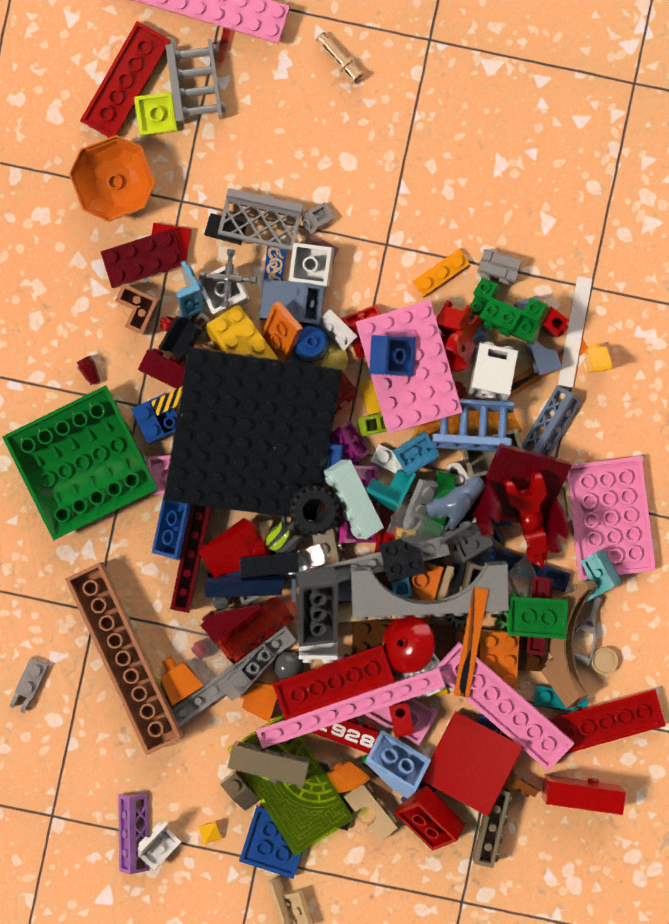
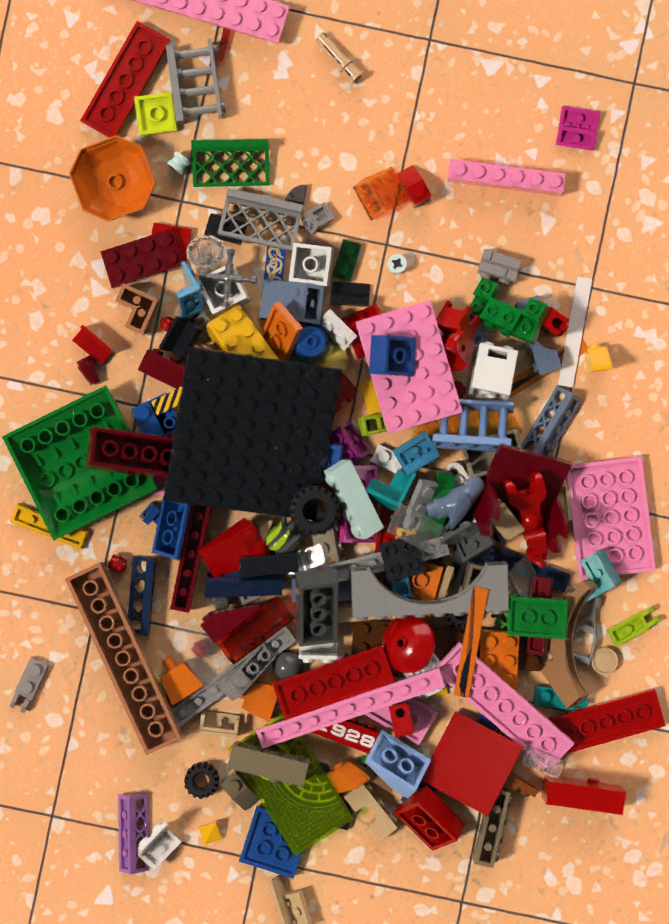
light orange plate [412,249,470,297] -> none
none -> yellow tile [10,504,89,549]
none -> red panel [72,325,114,365]
none -> dark red brick [85,426,173,480]
none -> red plate [107,554,127,573]
none -> dark blue fence [128,556,156,636]
none -> blue tile [140,501,161,525]
none -> light aqua wheel [167,151,191,175]
none -> black tyre [184,762,219,799]
none -> clear cone [186,235,225,273]
none -> green fence [191,139,270,187]
none -> tan hinge [199,710,240,739]
none -> dark grey tile [285,185,307,205]
none -> black panel [330,281,370,307]
none -> dark green piece [332,239,361,282]
none -> clear orange bracket [353,167,409,221]
none -> light aqua wheel [387,254,407,275]
none -> red slope [396,165,432,208]
none -> bright pink brick [447,159,565,196]
none -> tan hinge [491,499,525,542]
none -> clear slope [521,746,566,779]
none -> dark pink slope [556,105,600,151]
none -> lime hinge [606,605,661,647]

